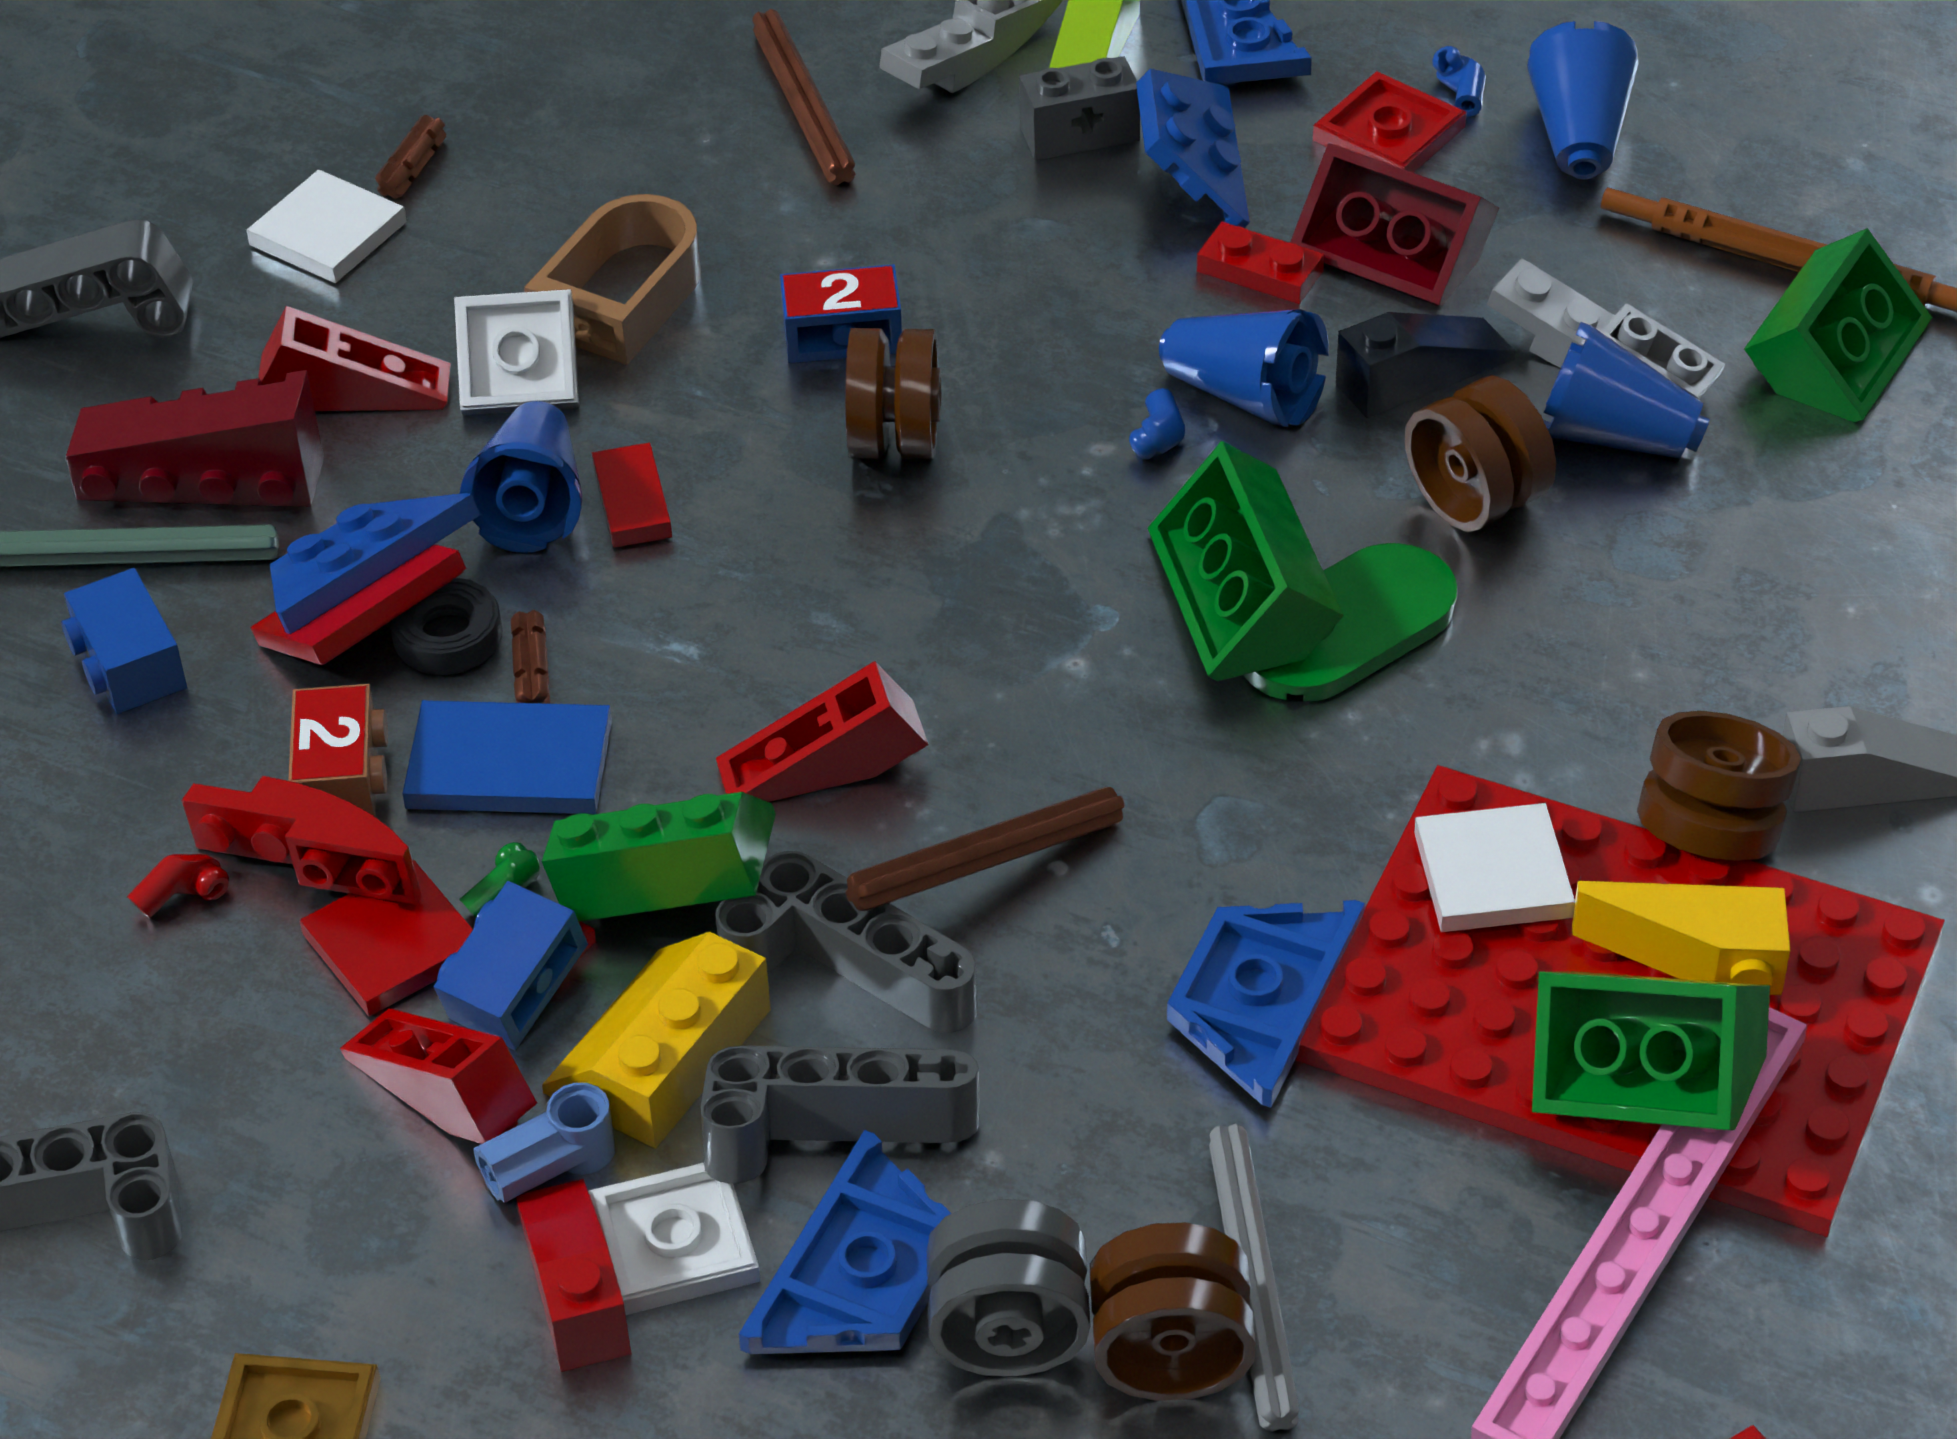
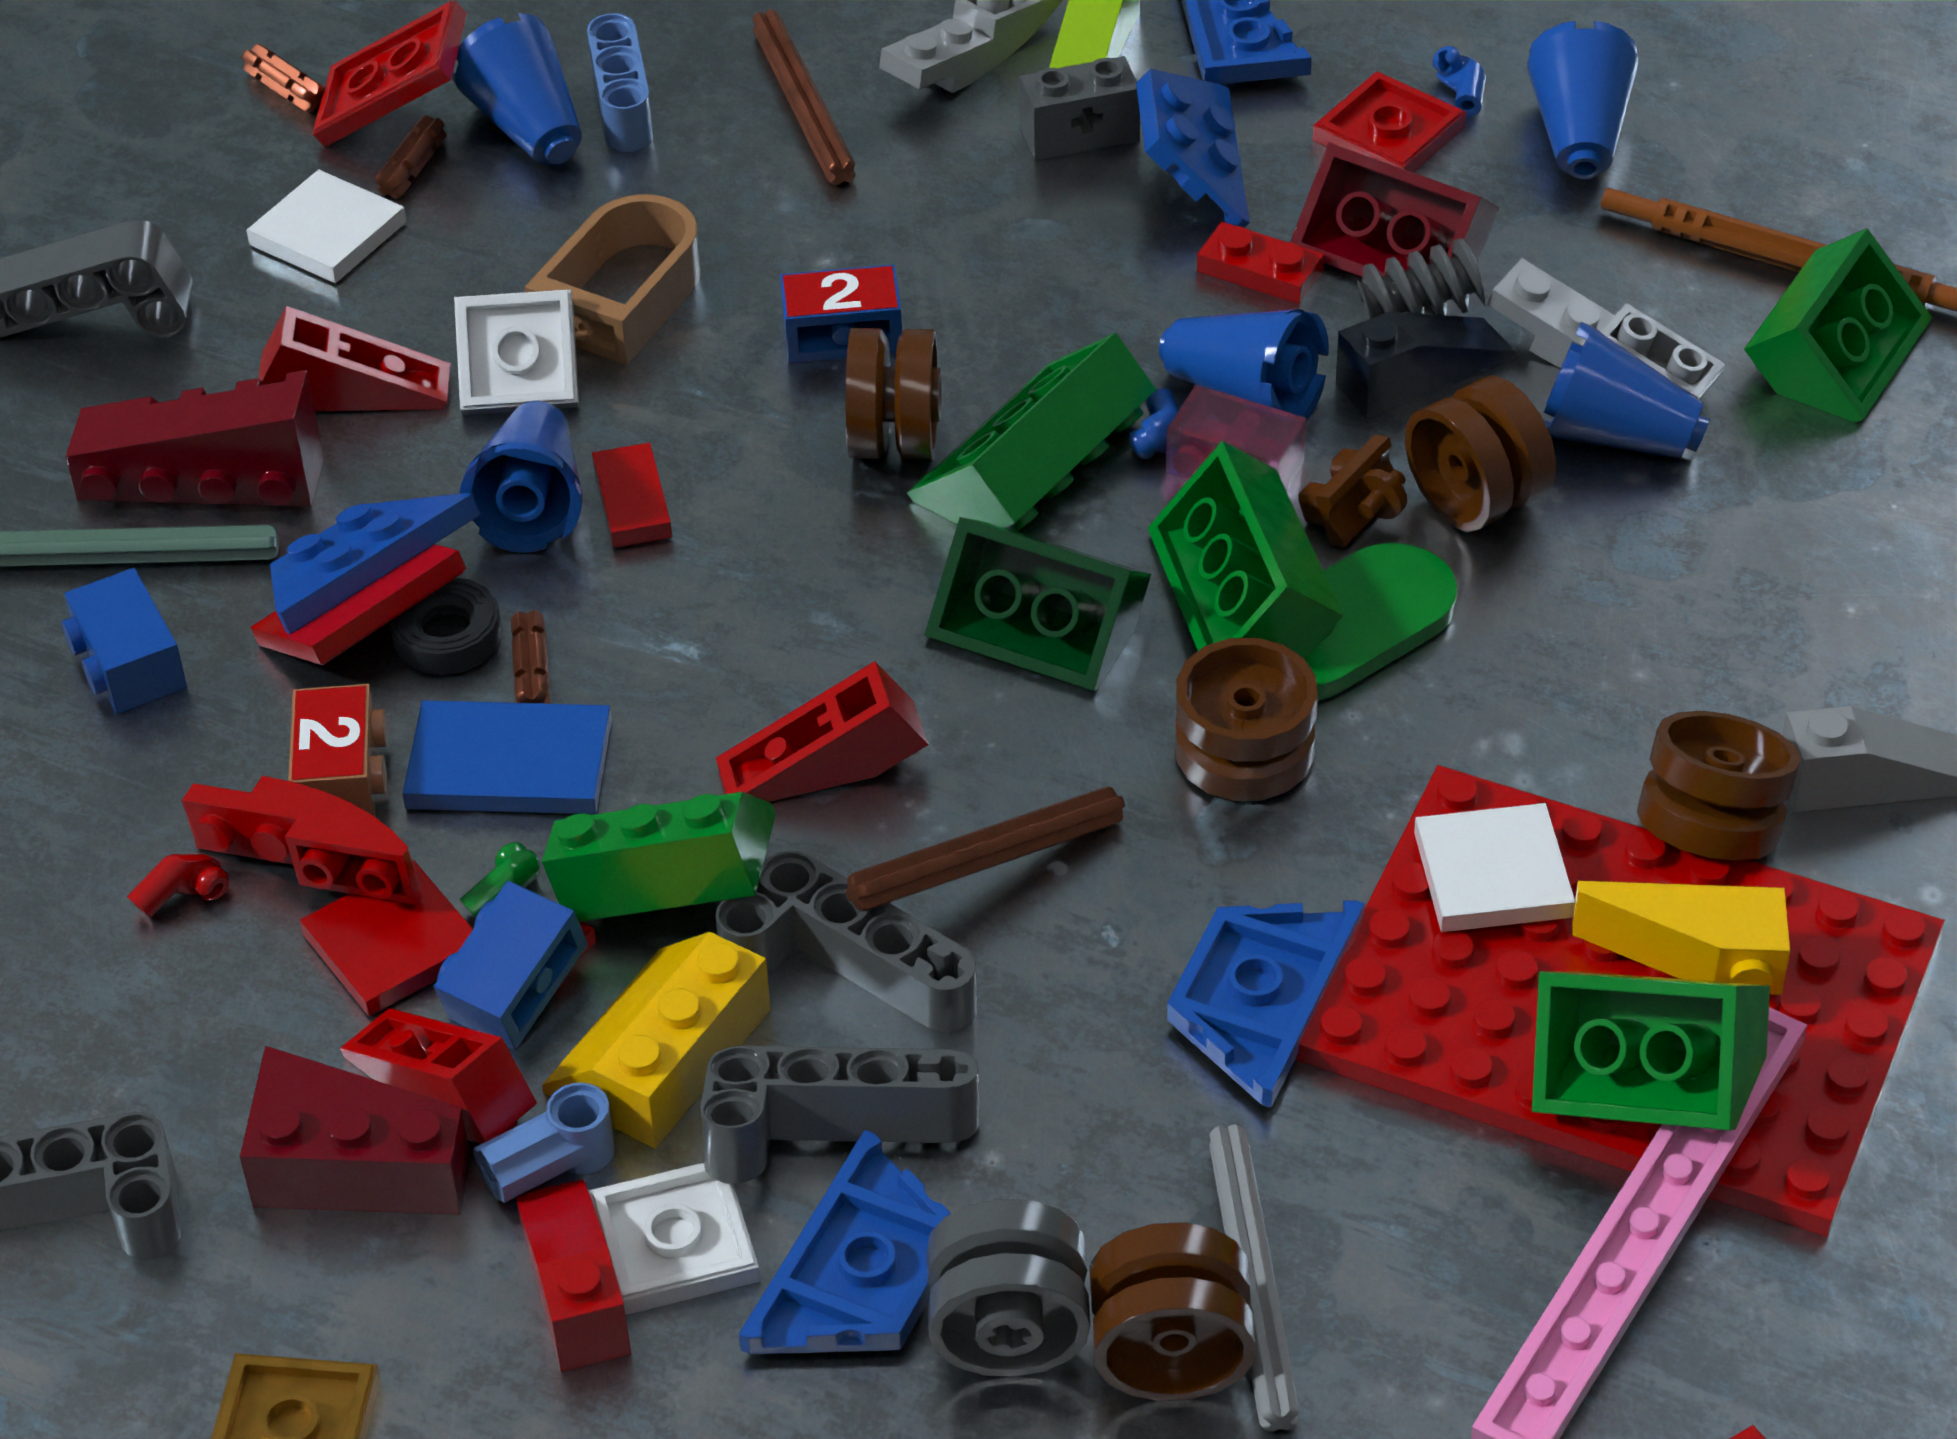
none -> dark red wedge [240,1045,471,1215]
none -> axle [241,44,324,113]
none -> red tile [312,0,467,147]
none -> blue cone [452,14,582,165]
none -> medium blue beam [587,13,653,152]
none -> green slope [907,332,1157,531]
none -> dark green slope [924,517,1151,691]
none -> clear pink brick [1166,385,1306,490]
none -> reddish brown wheel [1175,638,1318,801]
none -> reddish brown hips [1298,434,1407,548]
none -> dark grey piece [1357,238,1485,320]

